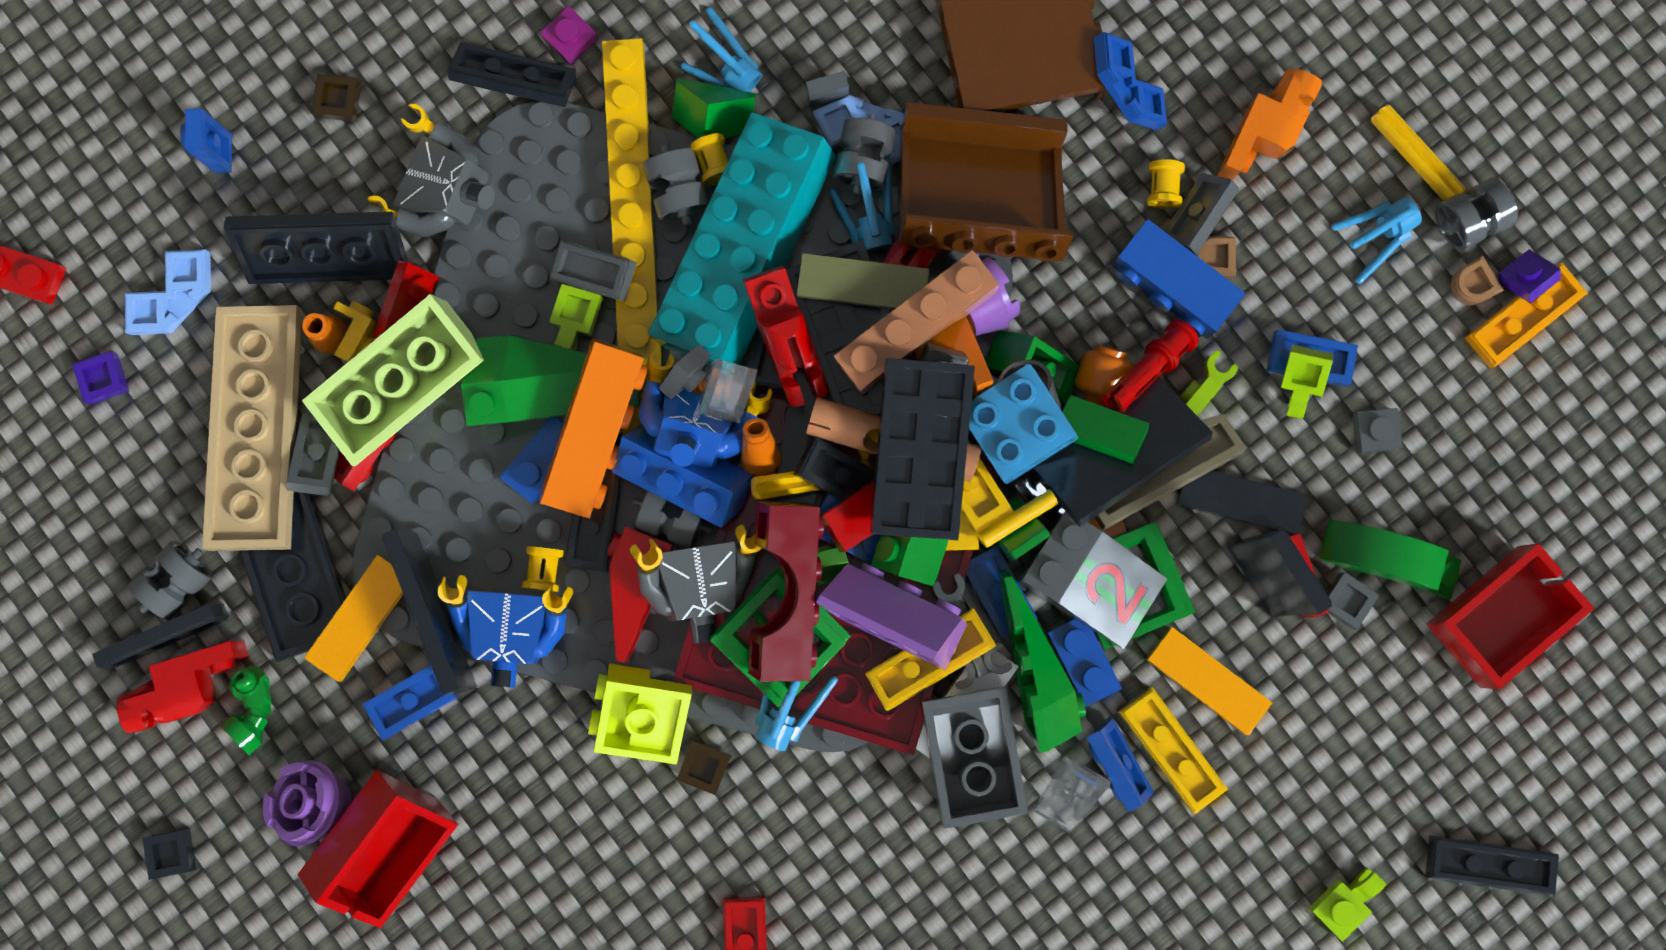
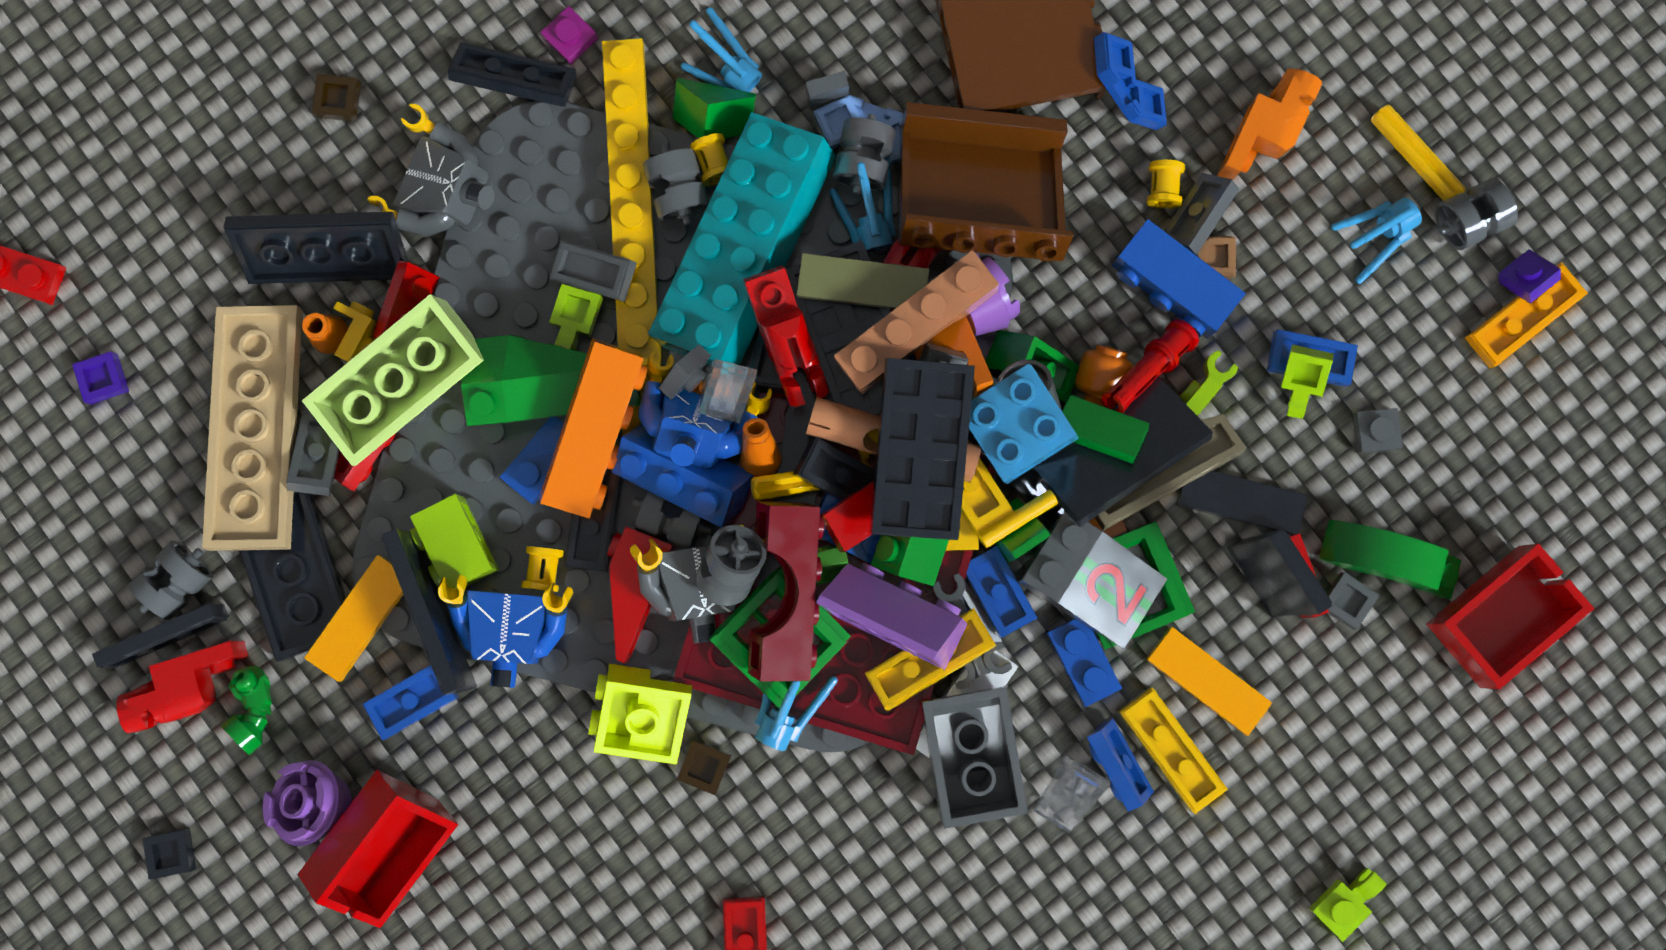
light blue tile [125,249,211,335] -> none
blue plate [180,109,232,173] -> none
green wedge [998,569,1086,753] -> none
black tile [1425,835,1559,896] -> none
medium nougat tile [1451,256,1504,305] -> none
none -> lime brick [410,494,500,589]
none -> dark grey wheel [696,525,767,606]

